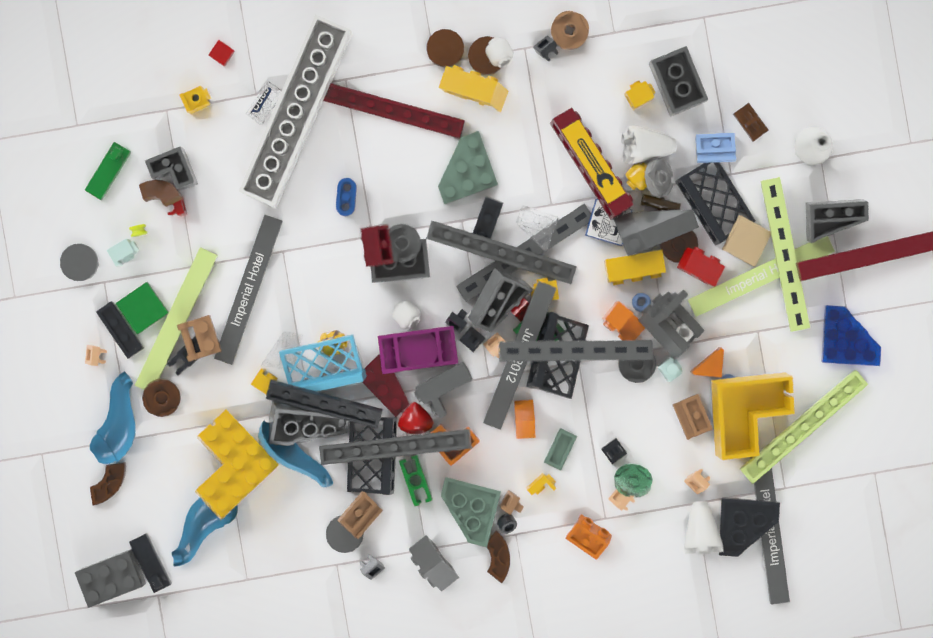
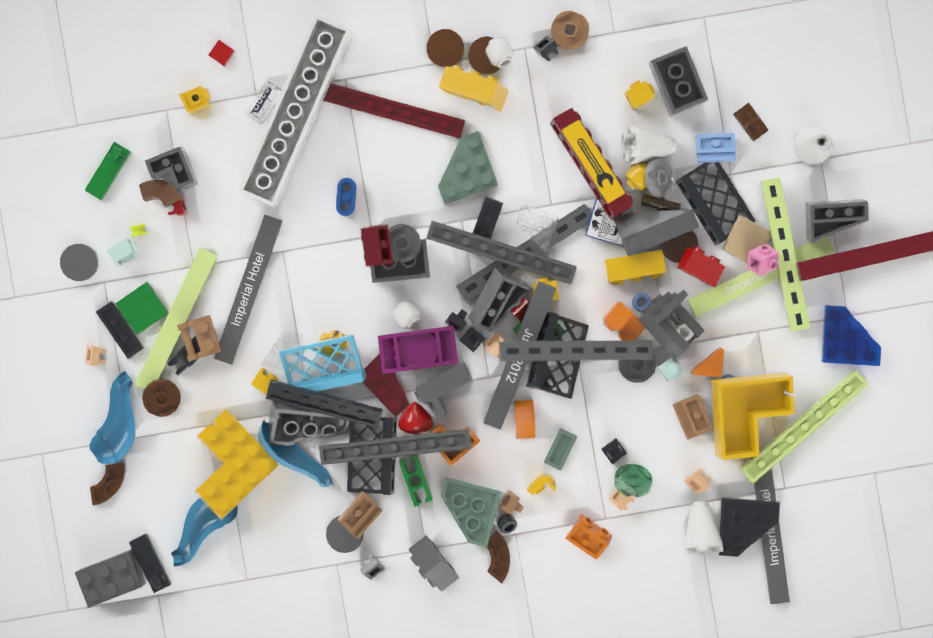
none -> bright pink brick [747,244,779,276]

